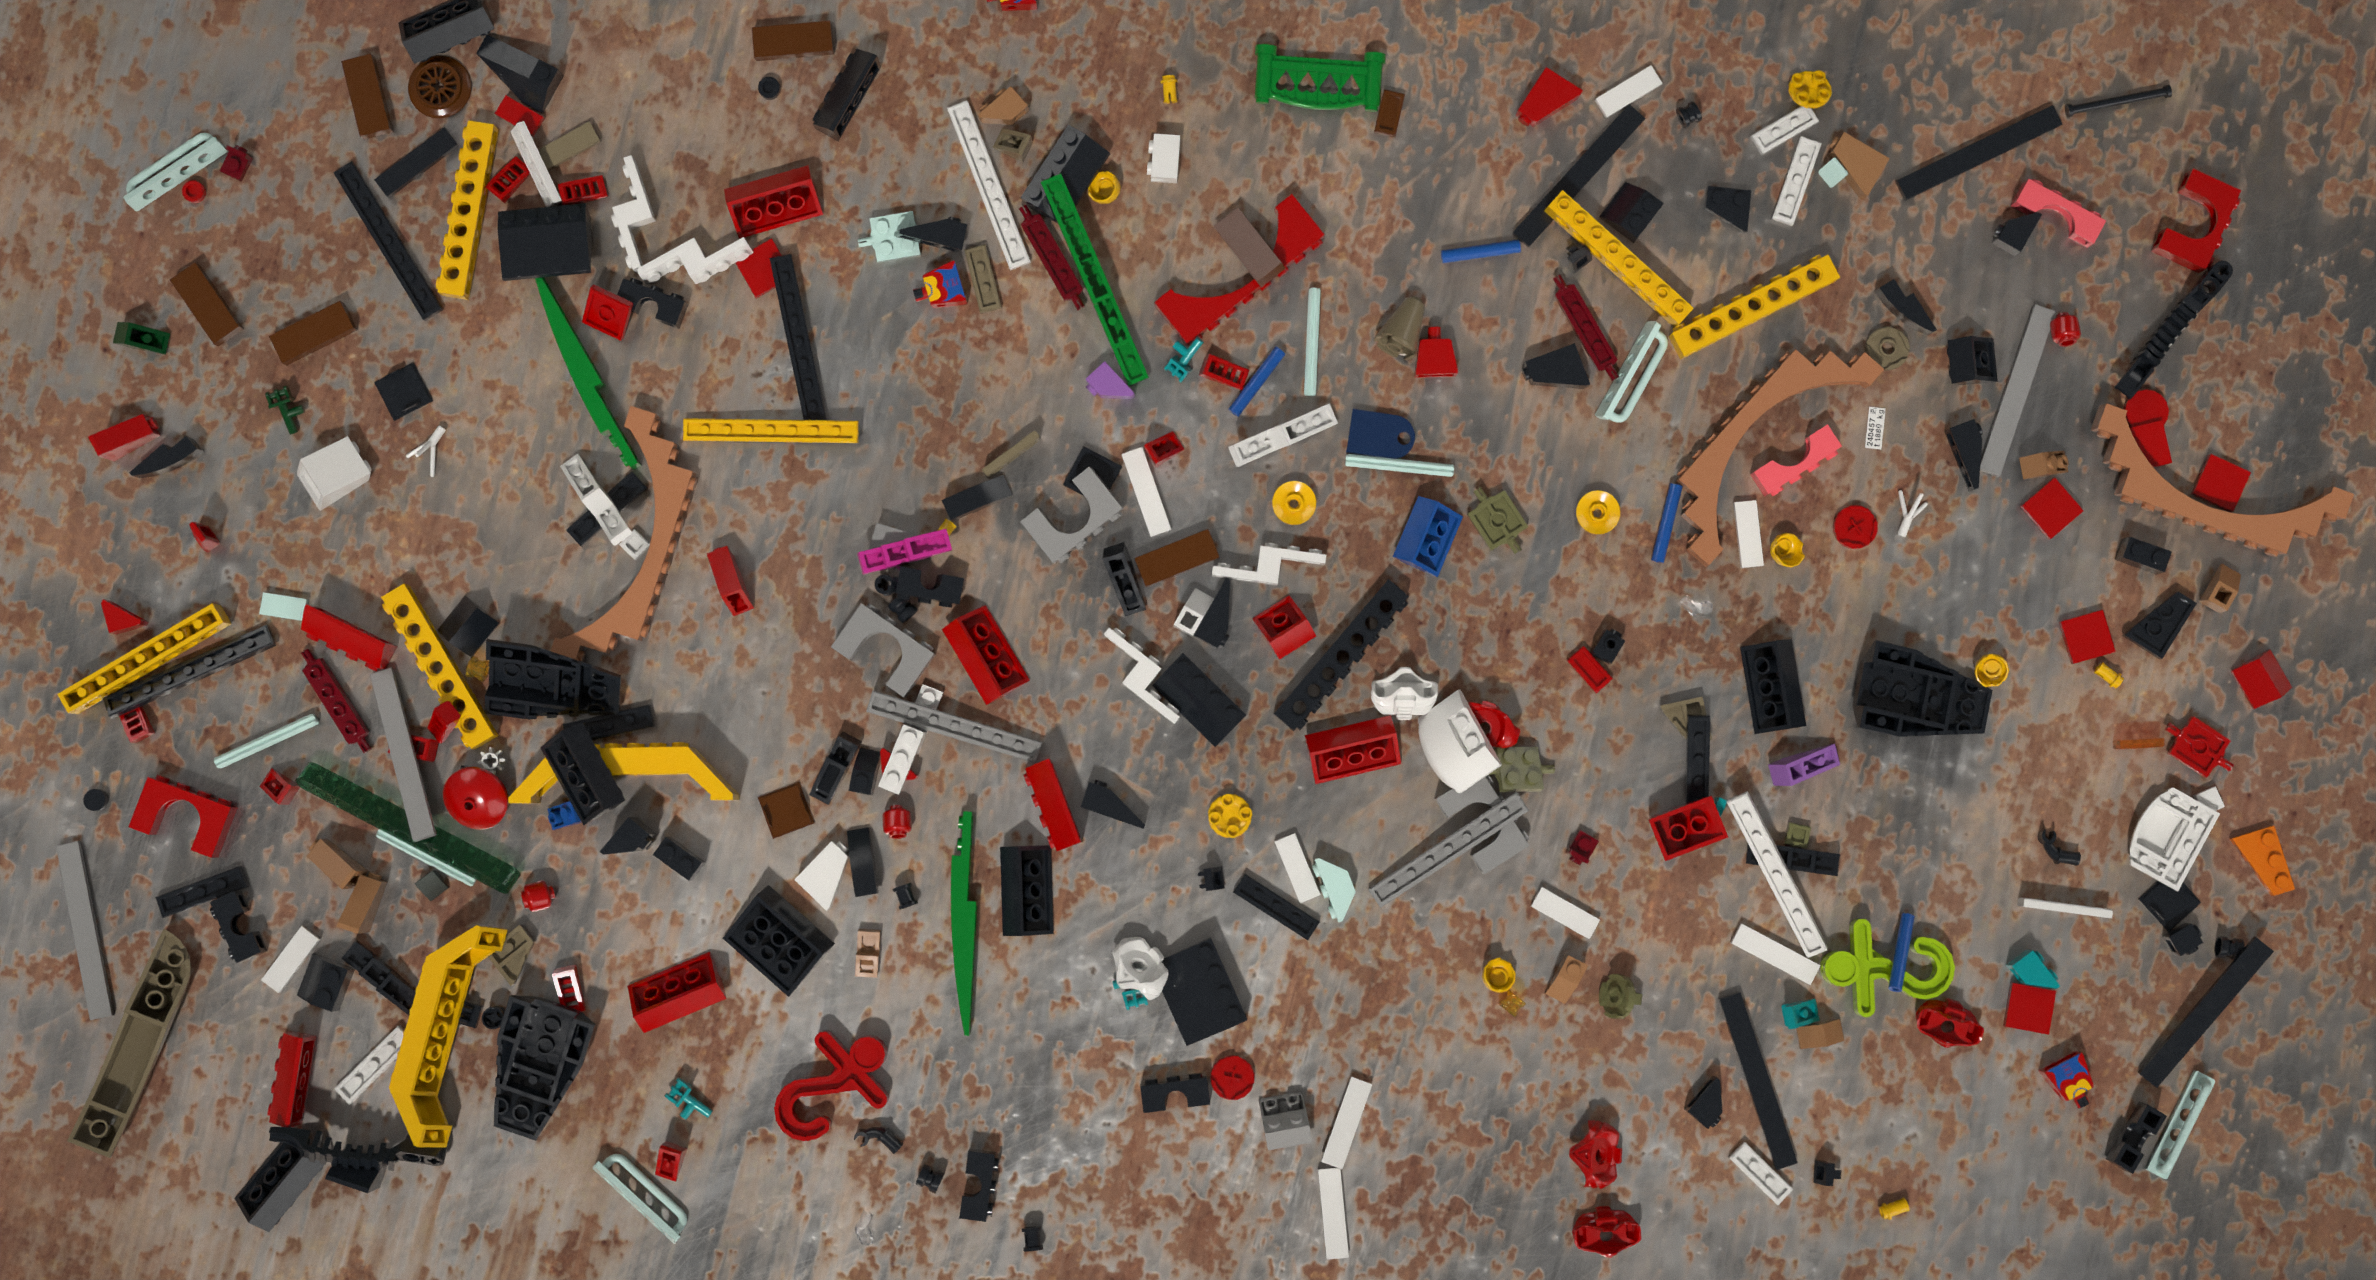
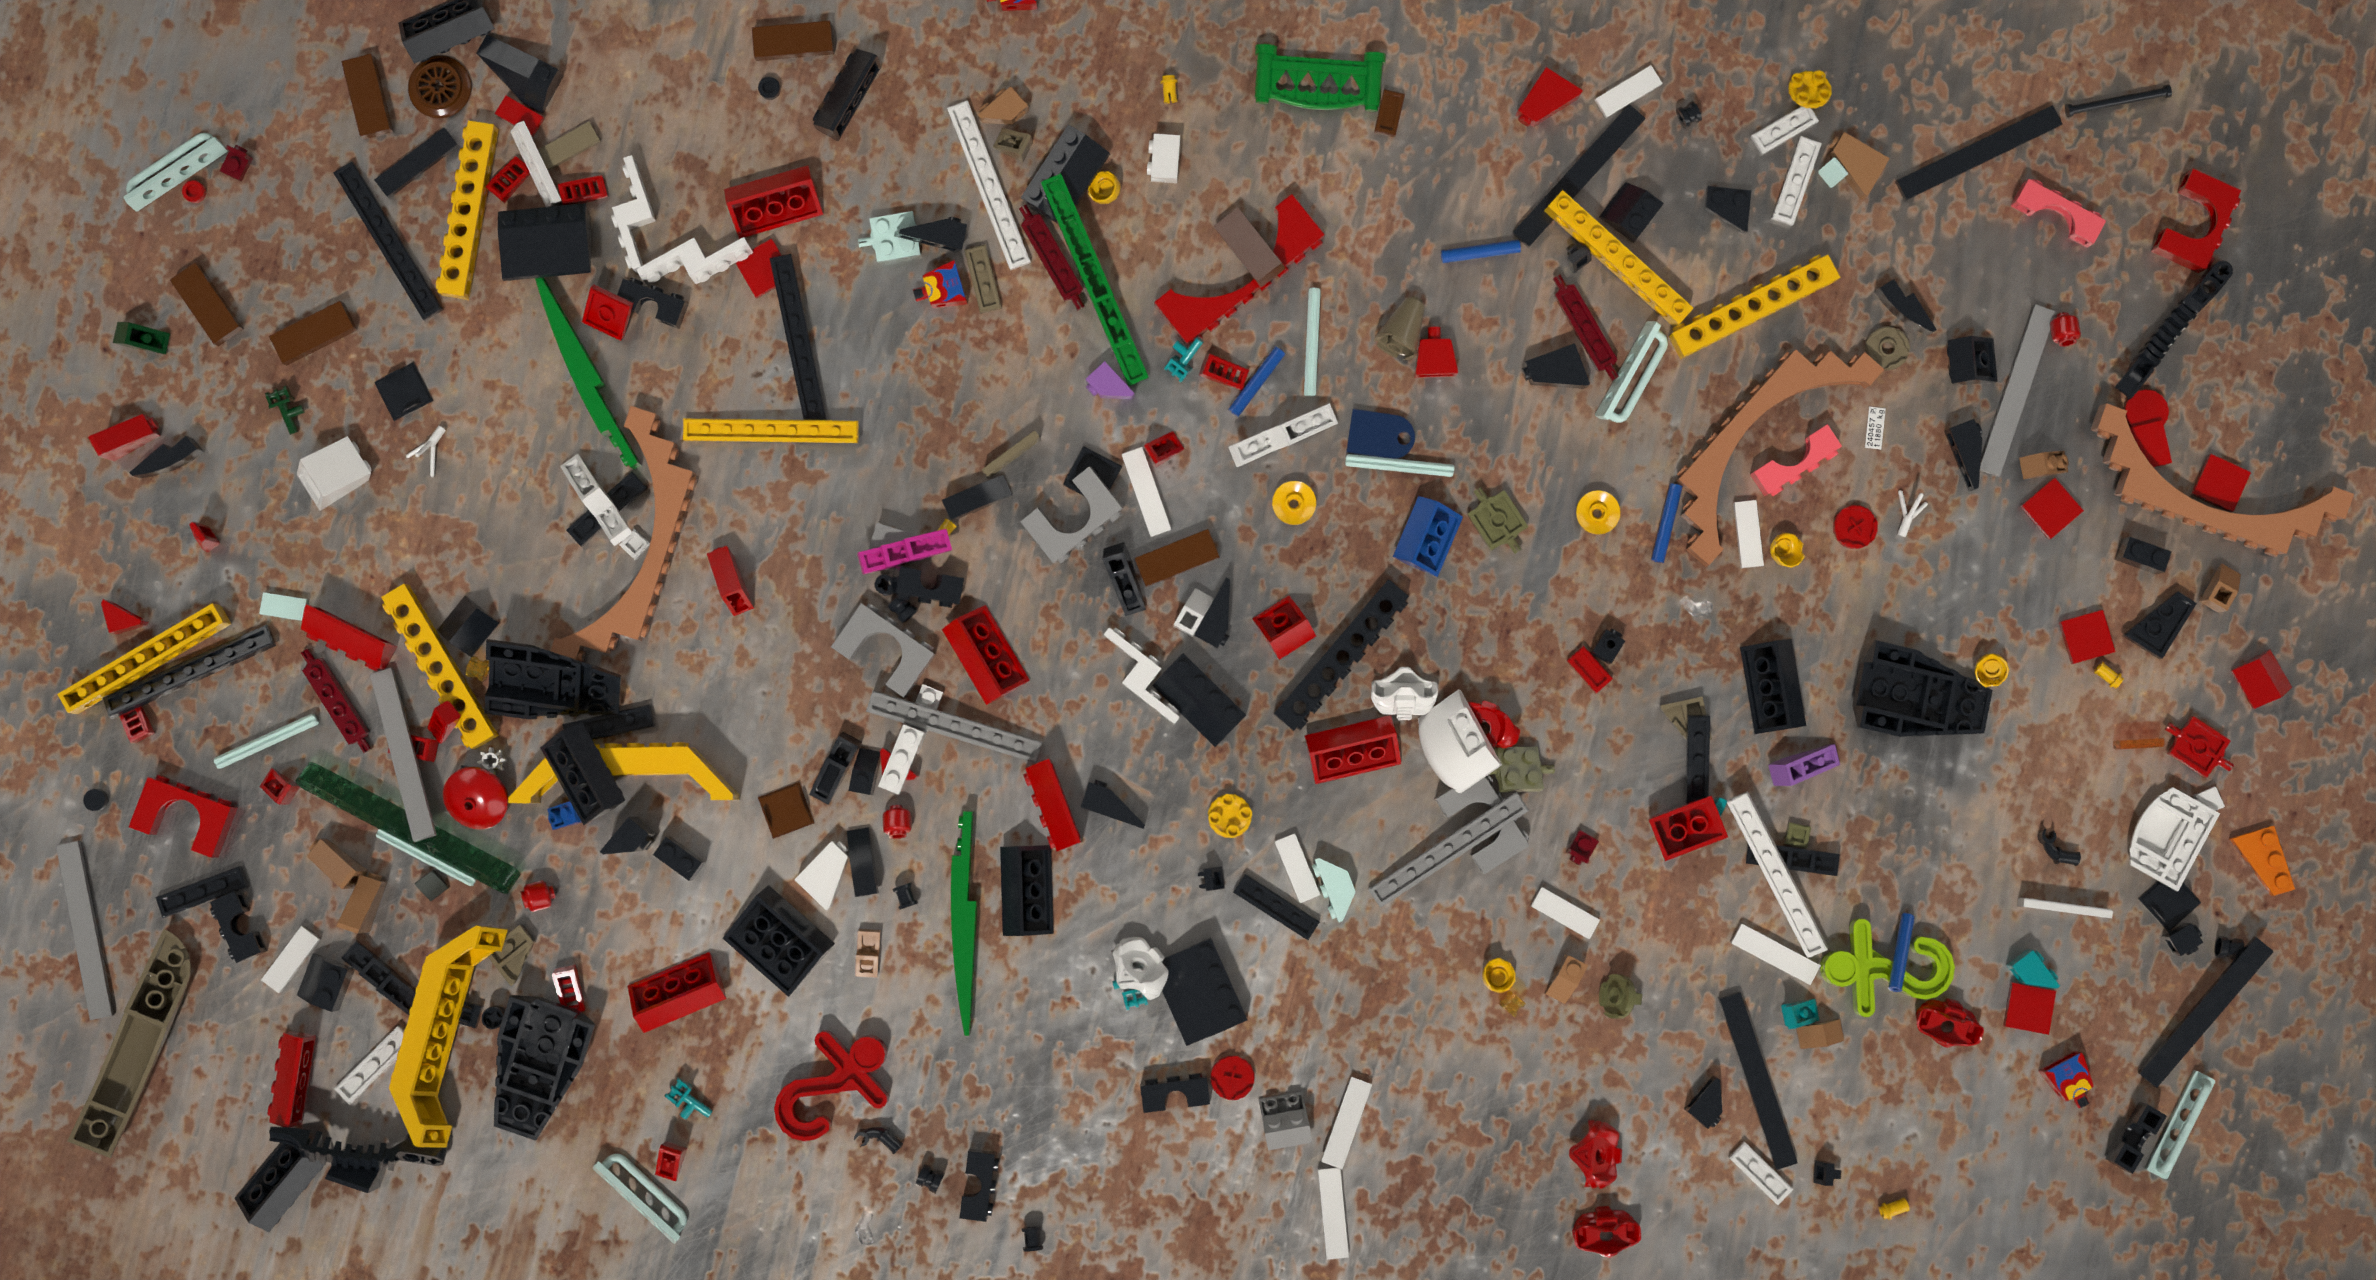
white bracket [1212,543,1326,585] -> none
black slope [1992,212,2042,256] -> none

